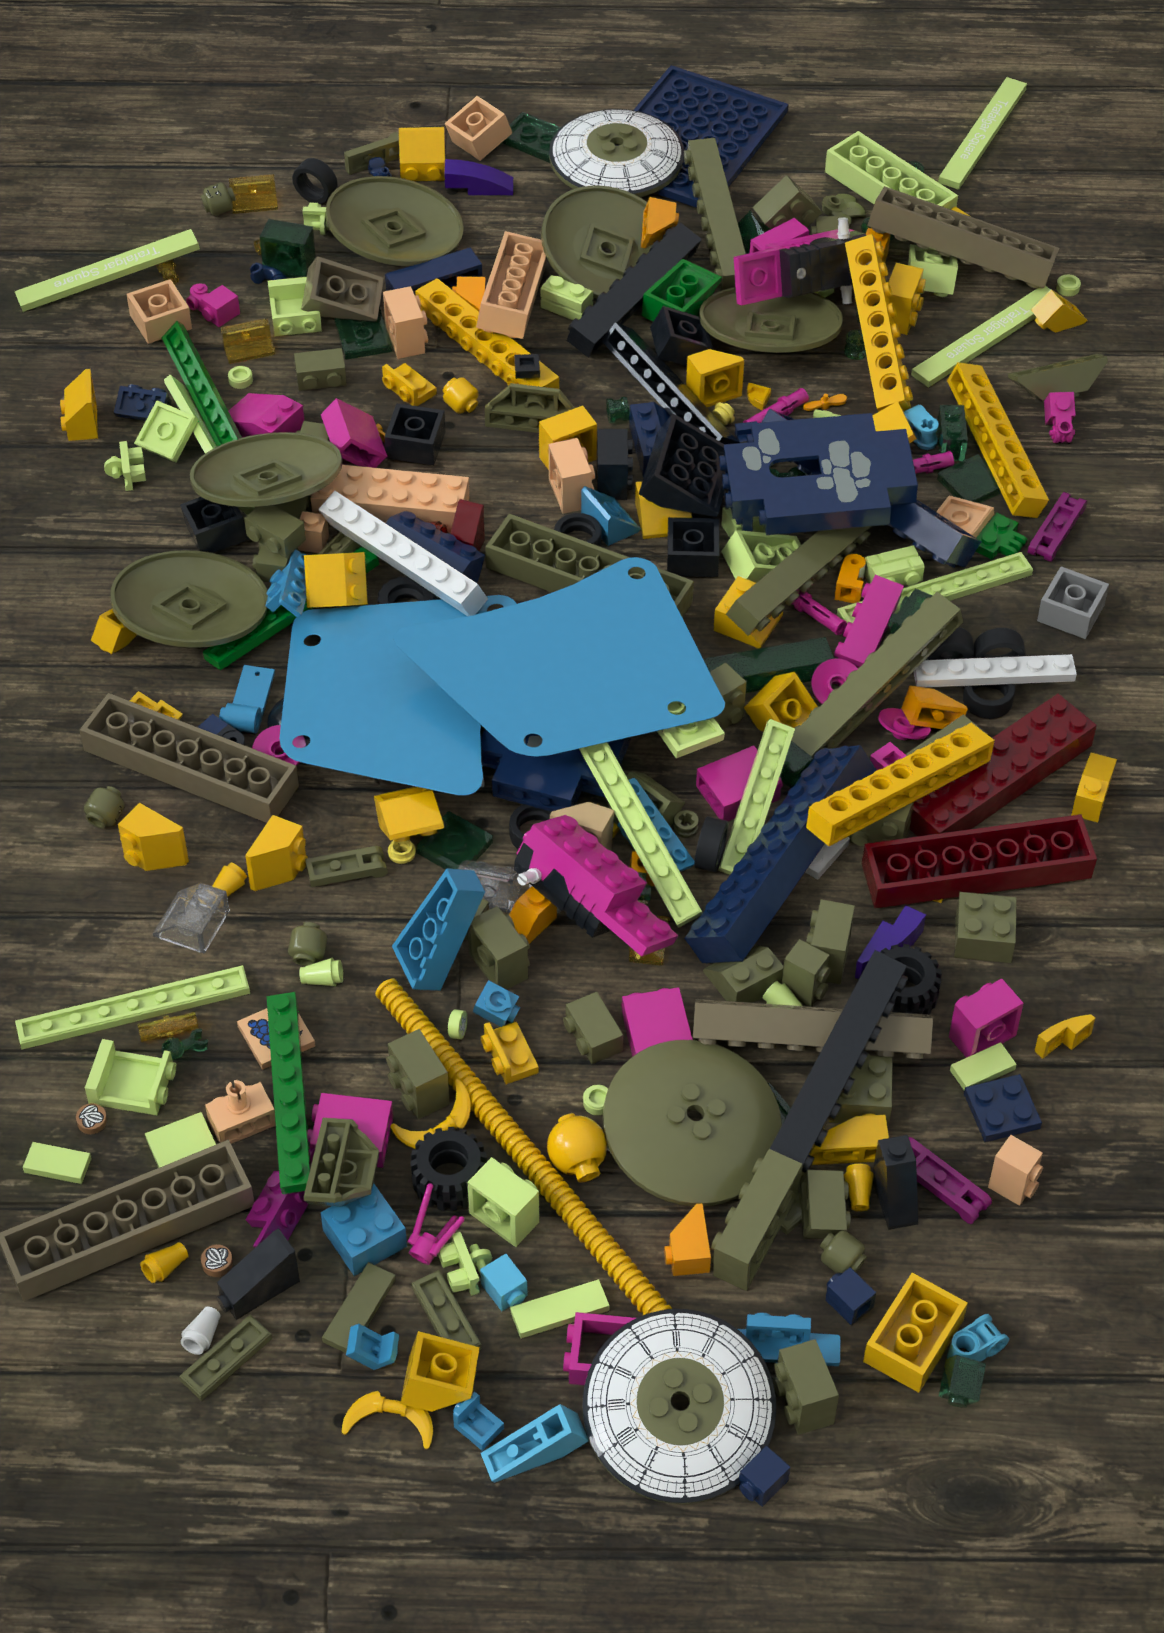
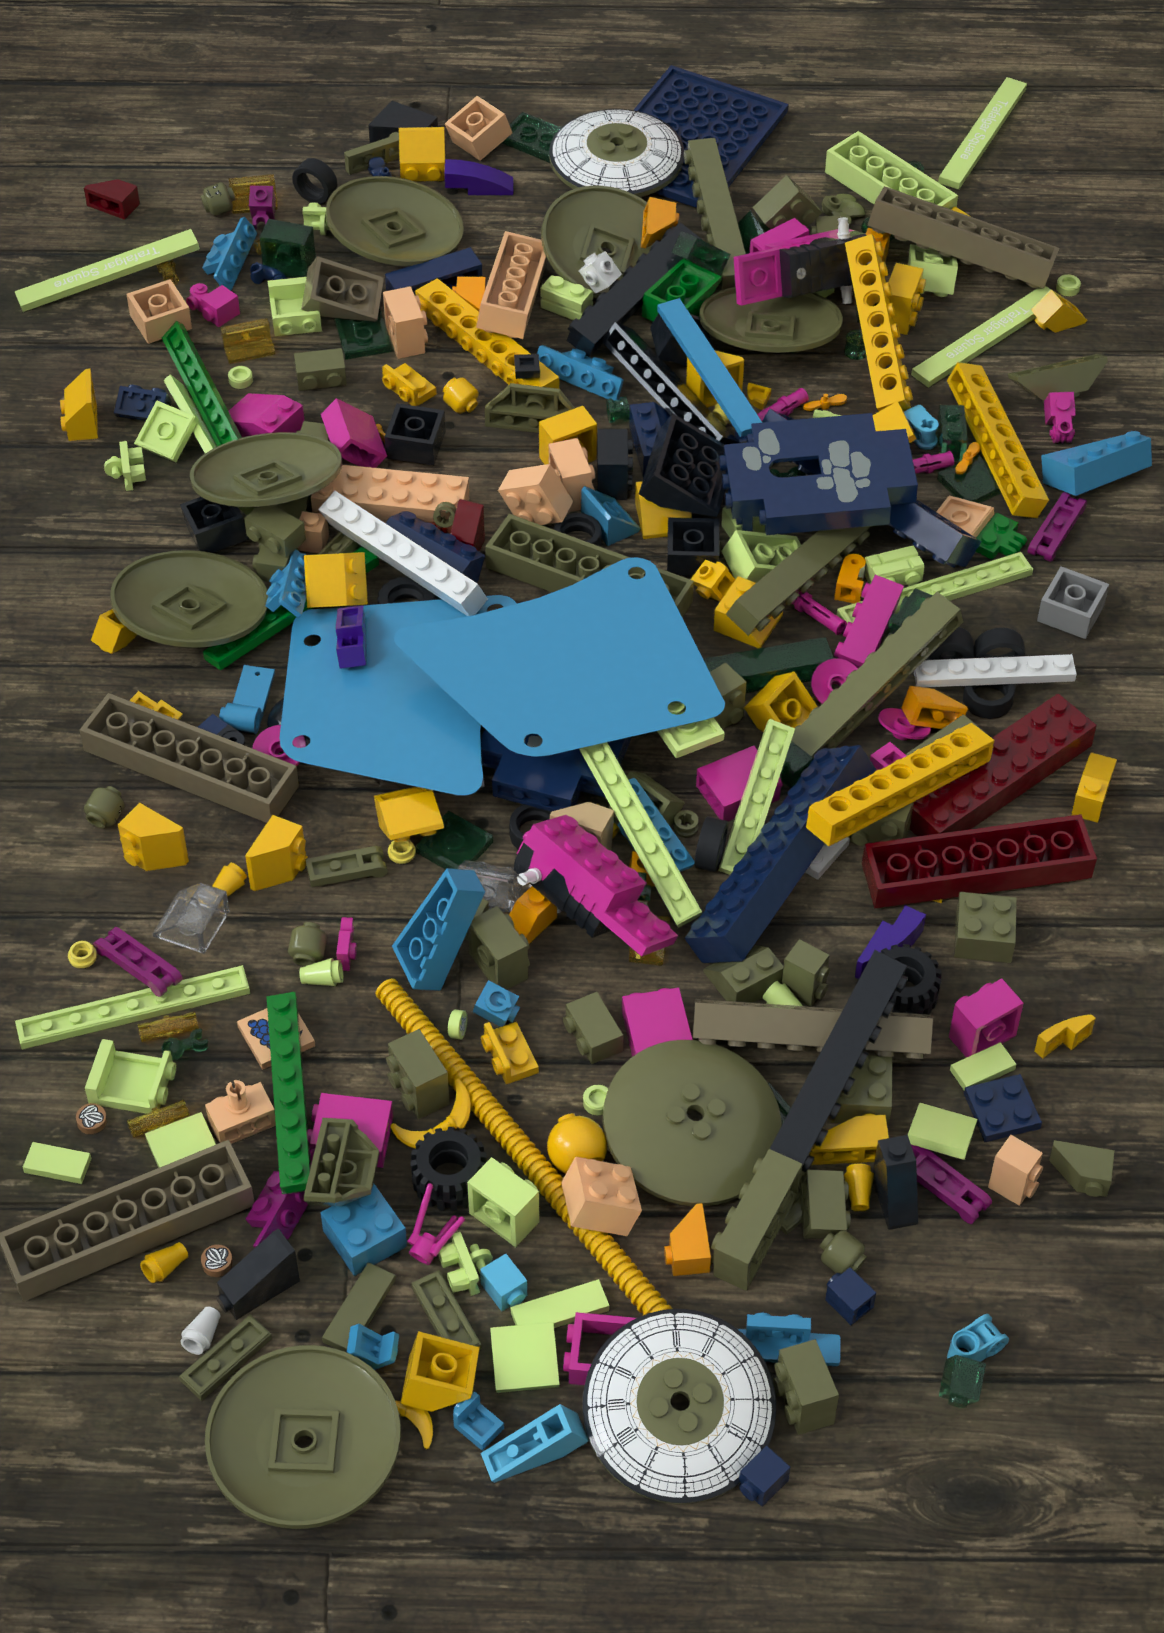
olive brick [806,899,855,984] -> none
yellow brick [863,1273,968,1393] -> none
none -> light yellow plate [68,941,97,968]
none -> dark red slope [84,179,140,220]
none -> magenta plate [93,927,183,997]
none -> clear yellow pin [127,1099,190,1138]
none -> dark azure bracket [202,217,257,291]
none -> olive dish [205,1345,401,1529]
none -> magenta brick [249,186,276,230]
none -> dark purple slope [335,605,366,669]
none -> dark pink plate [336,917,357,971]
none -> black slope [368,101,438,143]
none -> olive bush [433,502,456,528]
none -> yellowish green tile [490,1322,559,1393]
none -> light nougat brick [498,464,573,525]
none -> dark azure bracket [537,345,624,402]
none -> light nougat brick [561,1157,642,1236]
none -> white brick [579,251,622,294]
none -> dark azure tile [657,298,763,438]
none -> clear green brick [671,231,731,276]
none -> yellow brick [690,560,735,601]
none -> yellowish green tile [908,1103,977,1160]
none -> light orange piece [955,442,980,475]
none -> dark azure wedge [1041,431,1152,496]
none -> olive slope [1049,1140,1115,1197]

